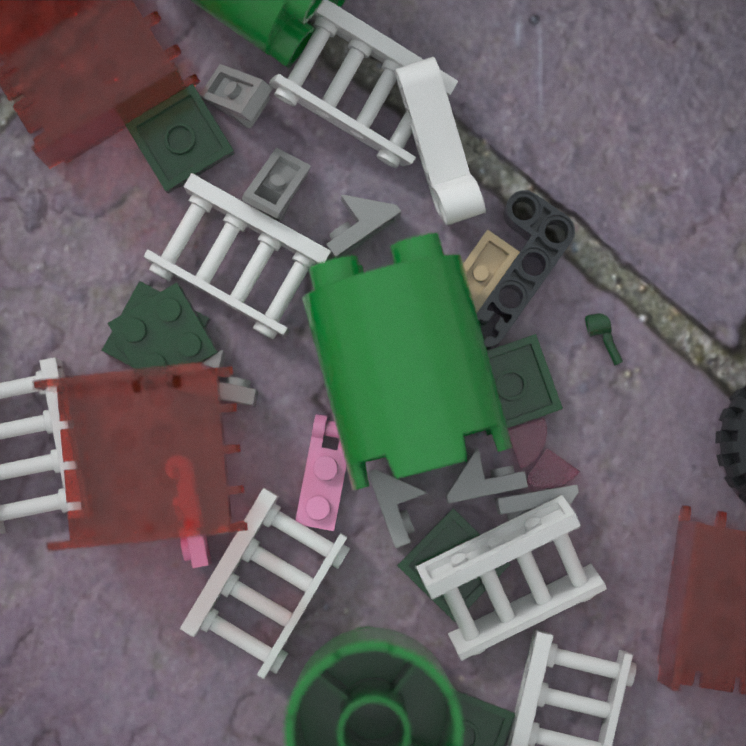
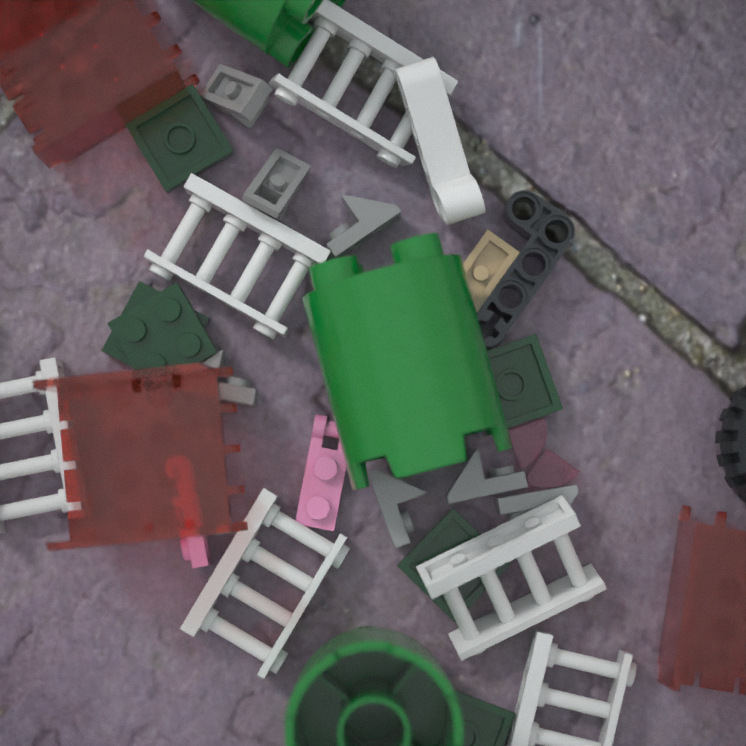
dark green hand [585,313,623,366] -> none

